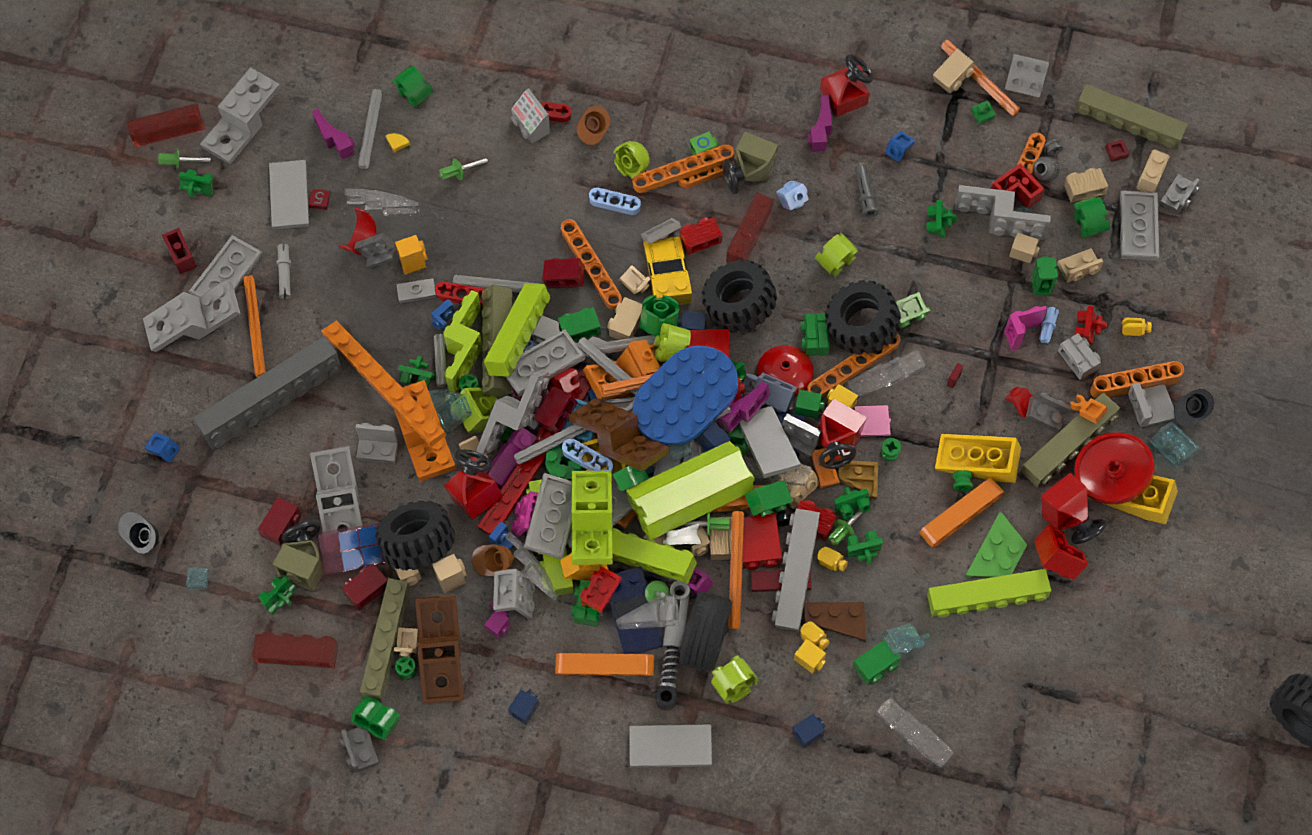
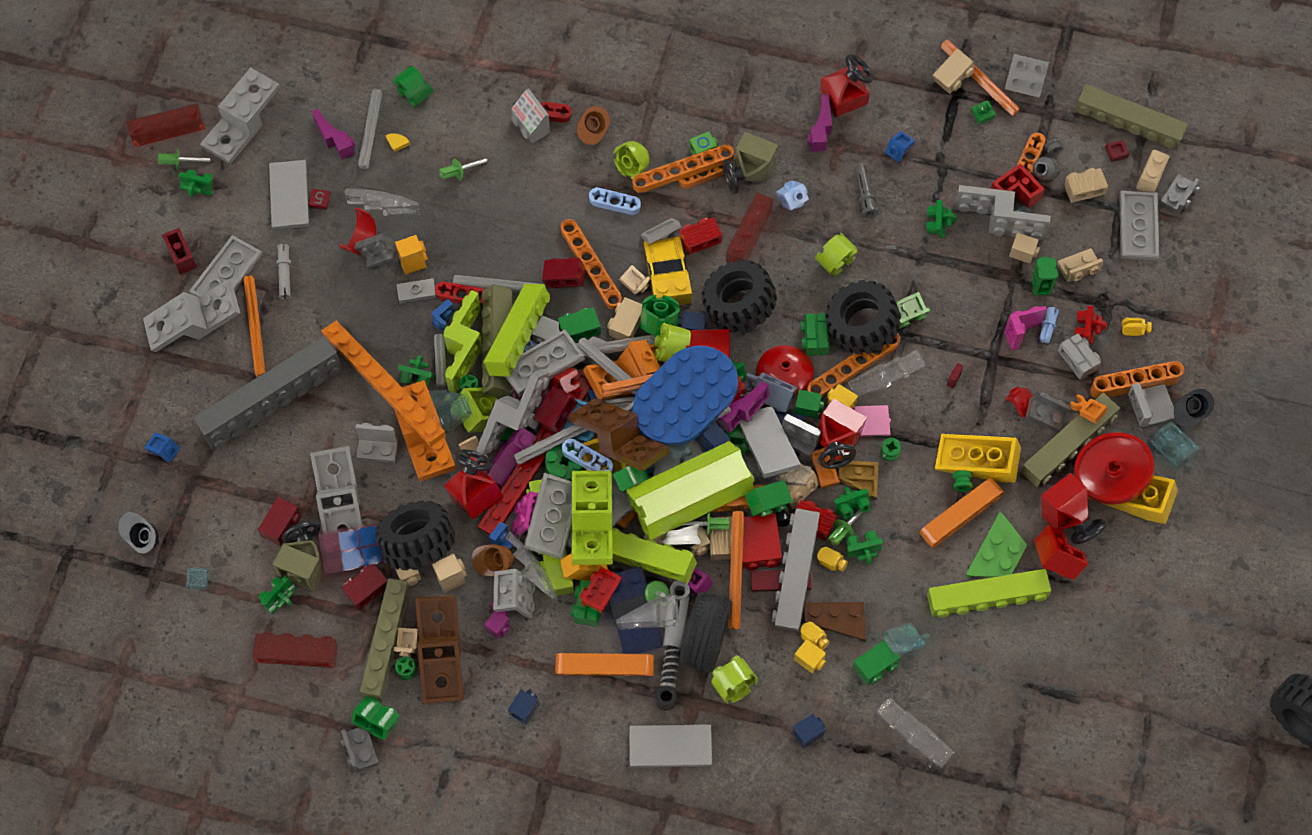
green brick [1073,196,1110,238] -> none

